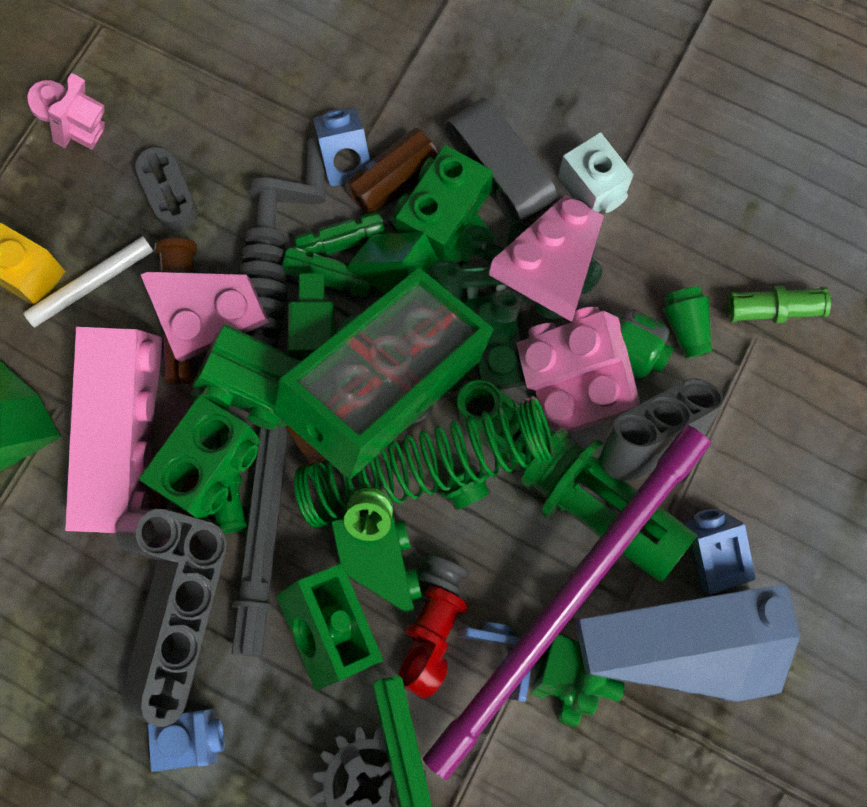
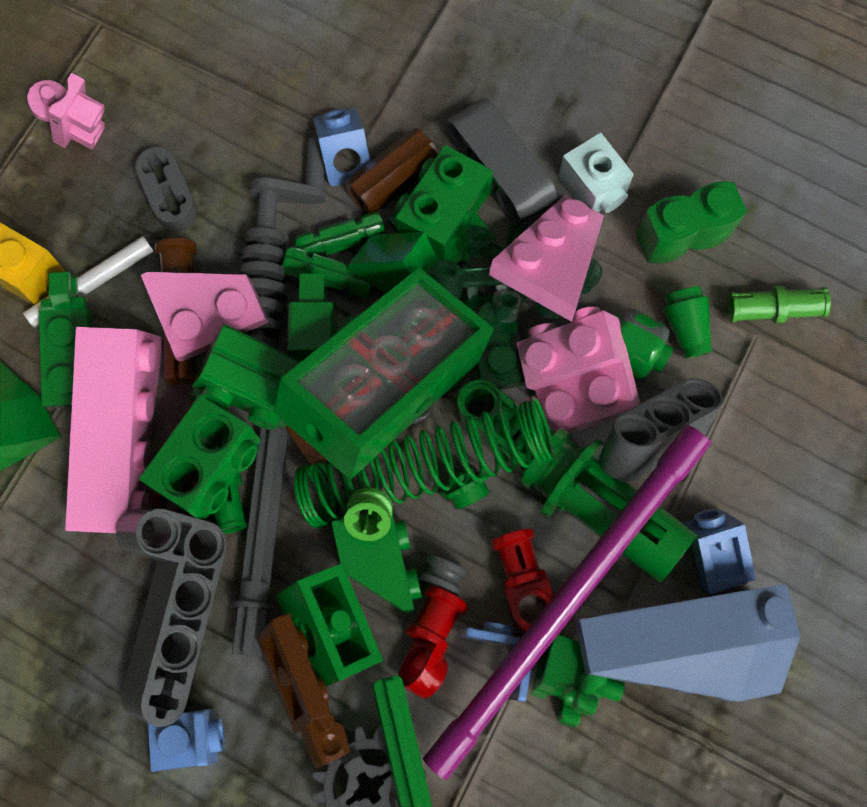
none -> green hinge [39,272,93,407]
none -> reddish brown hinge [256,613,350,769]
none -> red connector [490,529,554,633]
none -> green brick [636,181,747,264]

